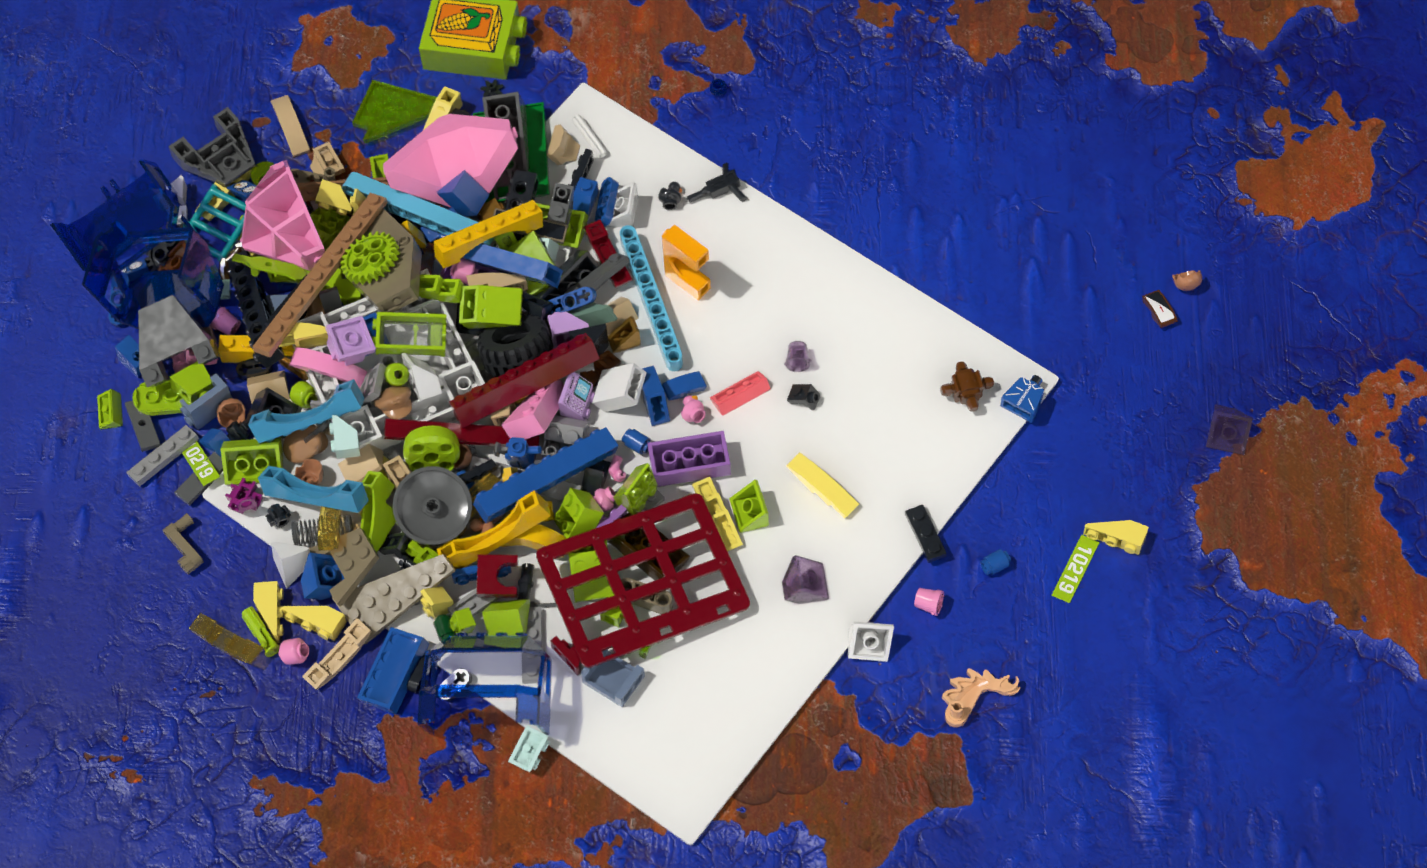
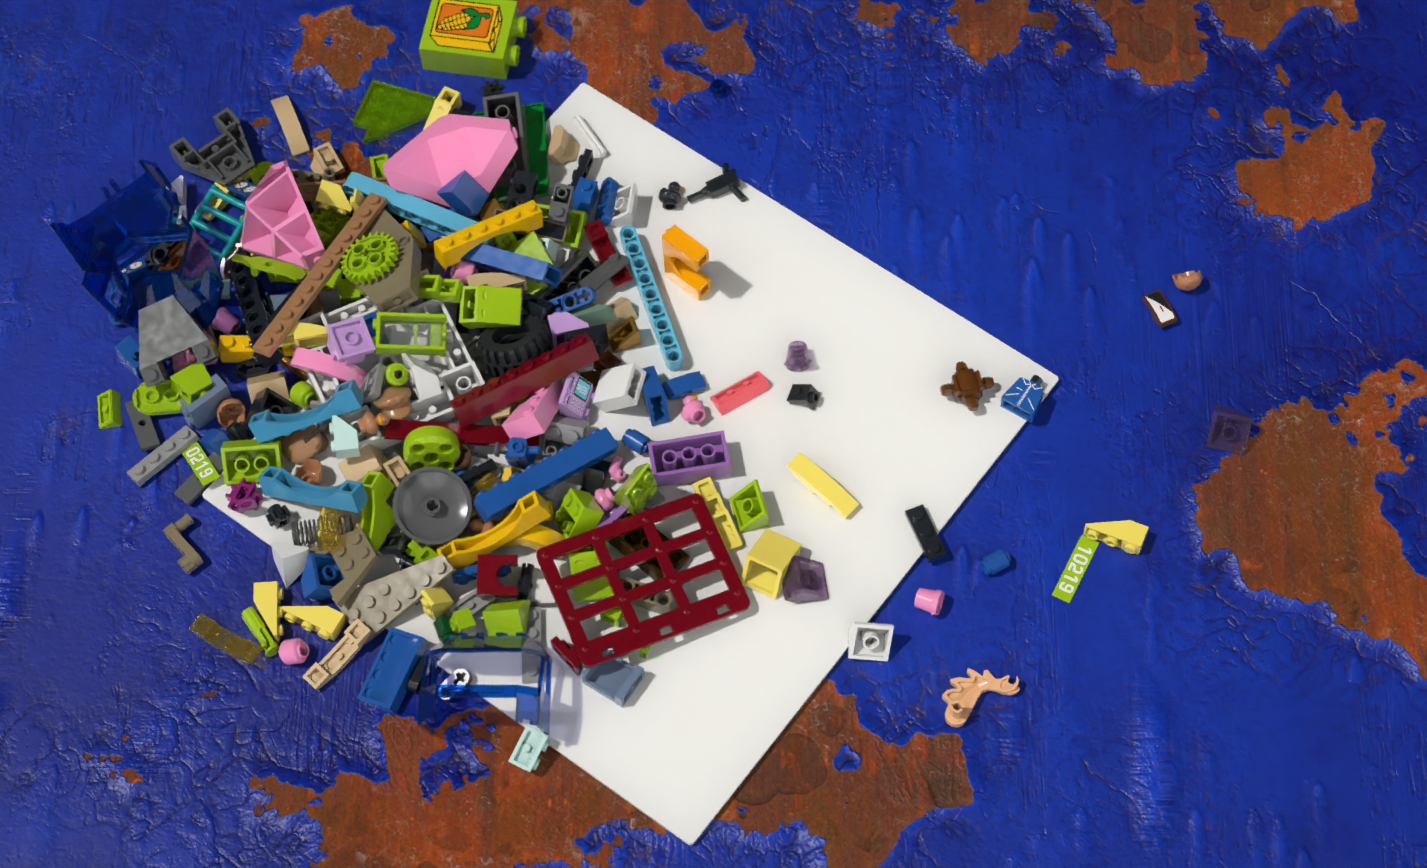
none -> nougat animal [357,412,390,435]
none -> light yellow slope [741,528,802,599]

